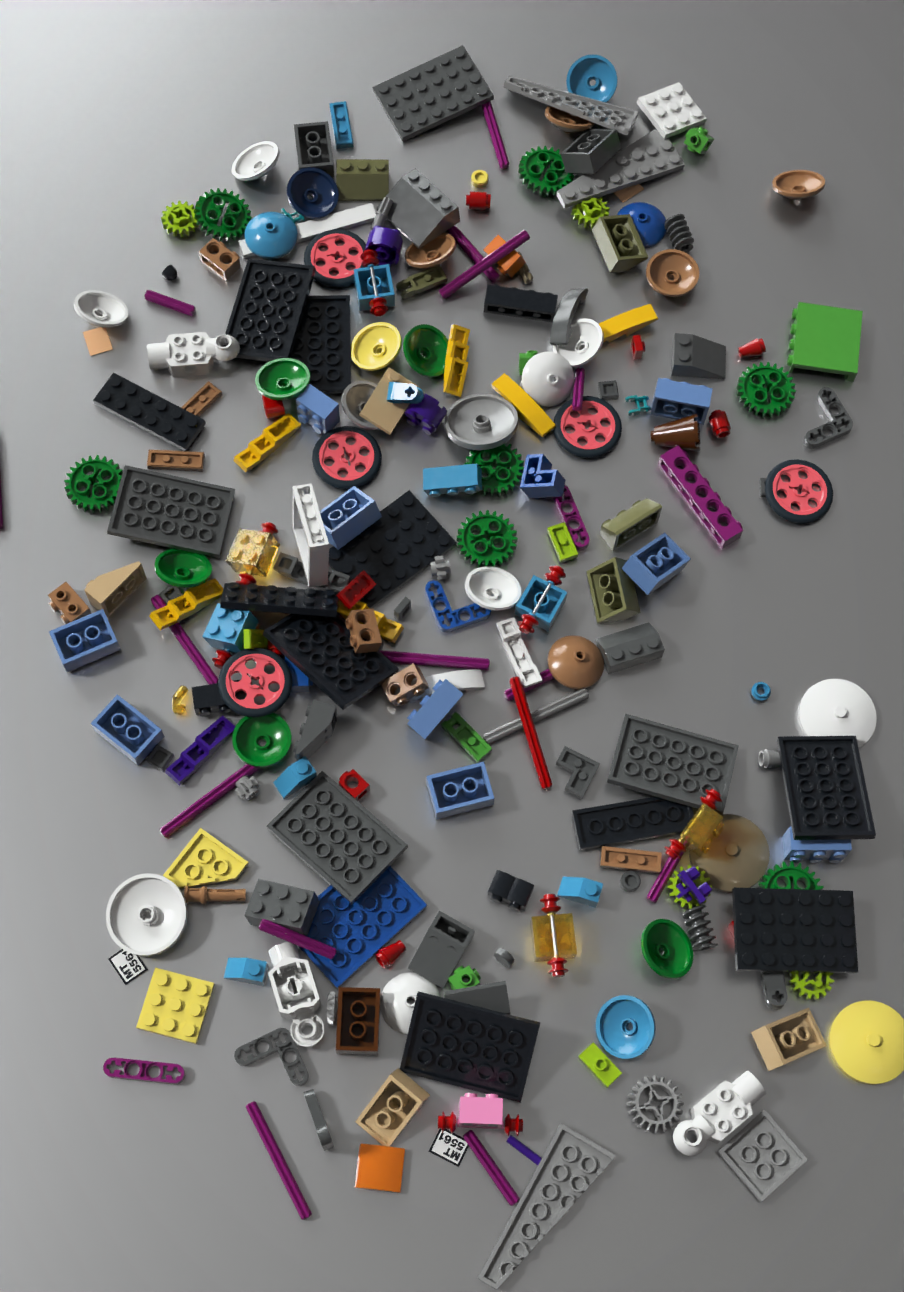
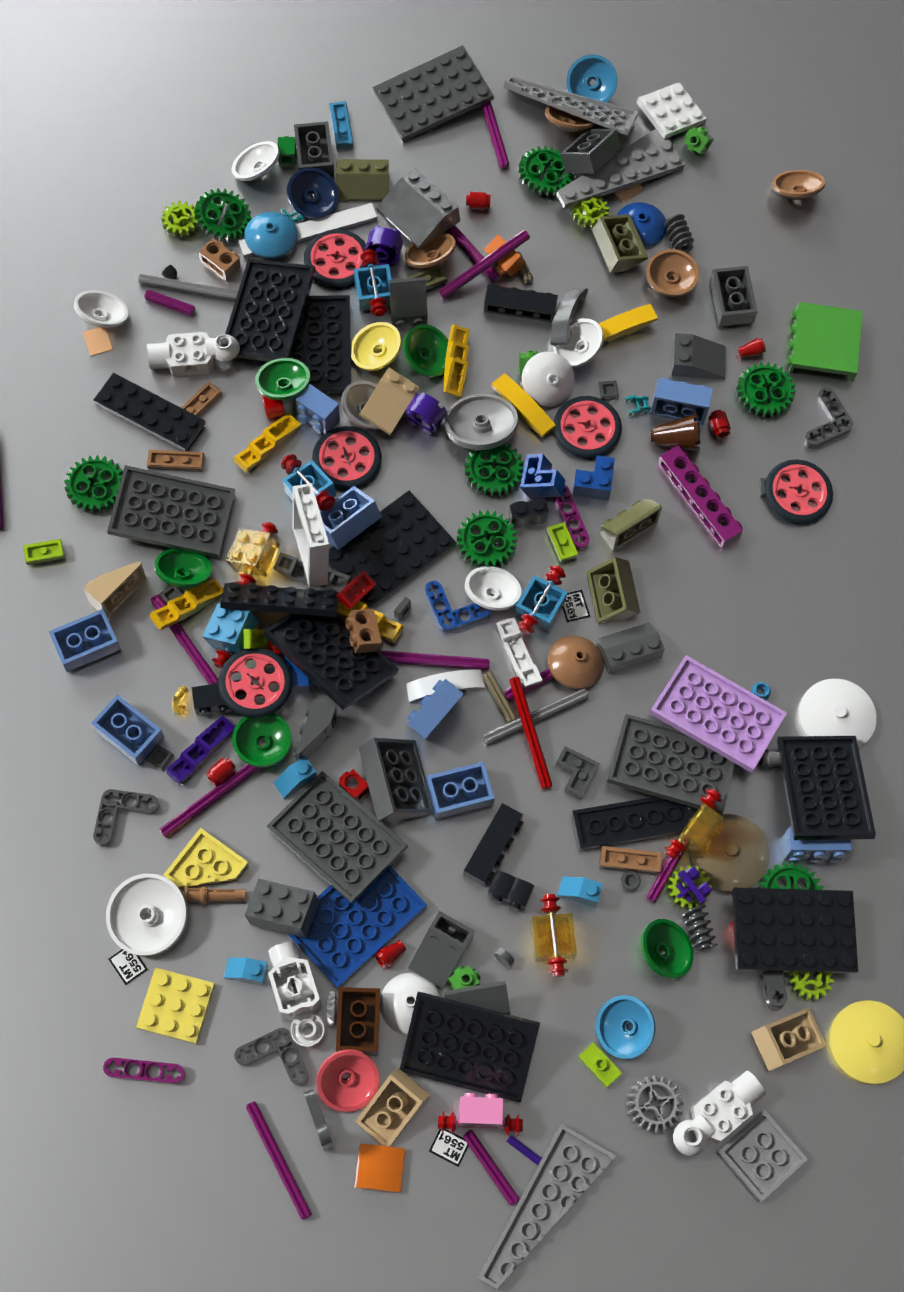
medium nougat brick [48,582,92,624] -> none
light grey gear [235,775,260,800] -> none
magenta axle [259,919,336,959] -> none
light grey axle [370,197,393,230] -> none
medium nougat brick [381,663,429,707] -> none
piece [387,382,424,404] -> none
dark azure brick [423,463,482,497] -> none
light grey gear [430,556,451,580] -> none
bright green plate [441,712,492,763] -> none
light yellow tile [471,170,488,188] -> none
magenta axle [572,368,585,411] -> none
medium blue brick [622,533,691,595] -> none
red plate [631,335,645,360] -> none
none -> lime plate [23,538,64,565]
none -> dark grey beam [93,789,160,847]
none -> light grey axle [138,274,238,301]
none -> red brick [206,758,236,786]
none -> green brick [278,136,296,165]
none -> brick [281,454,337,511]
none -> coral dish [316,1050,379,1112]
none -> dark grey slope [358,738,434,821]
none -> dark grey slope [389,277,428,328]
none -> black brick [463,803,524,887]
none -> dark tan axle [483,671,517,723]
none -> black brick [508,498,549,528]
none -> sticker [562,590,591,622]
none -> blue brick [572,455,615,501]
none -> lavender plate [649,655,787,773]
none -> dark grey brick [710,266,757,326]

